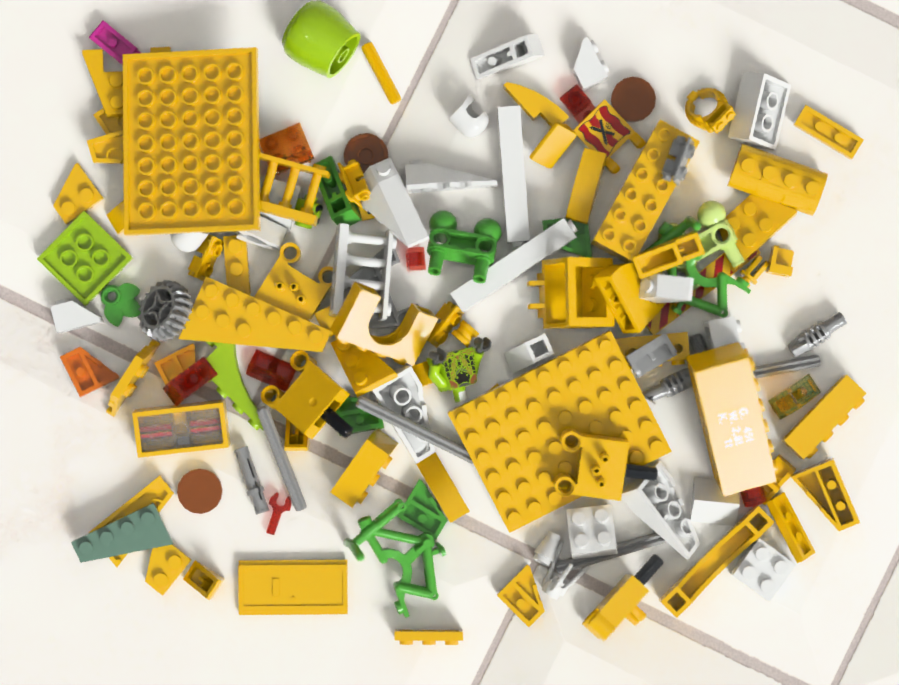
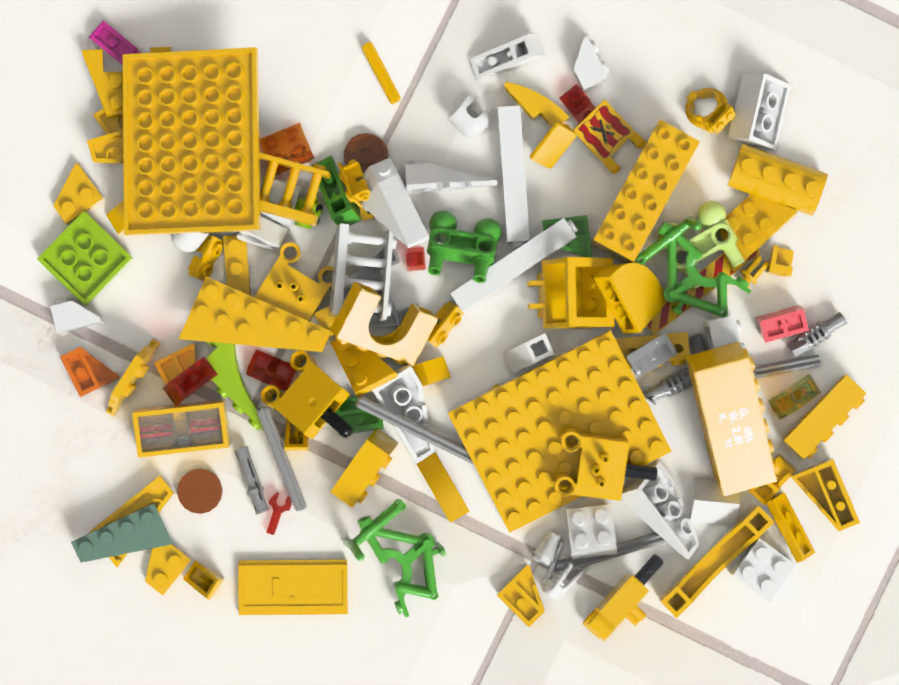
bright green plate [101,283,141,327] -> none
light grey gear [137,280,193,341] -> none
lime piece [282,0,360,78] -> none
yellow plate [395,629,463,645] -> none
bright green wing [397,479,448,540] -> none
torso [426,337,492,402] -> none
yellow wheel [451,320,479,348] -> none
yellow slope [566,148,607,224] -> none
dark orange tile [611,77,656,122] -> none
yellow slope [632,230,705,279] -> none
white slope [639,274,694,303] -> none
light grey hinge [661,135,696,186] -> none
clear red brick [740,485,767,507] -> none
yellow plate [793,105,864,160] -> none
none -> coral hinge [755,305,809,343]

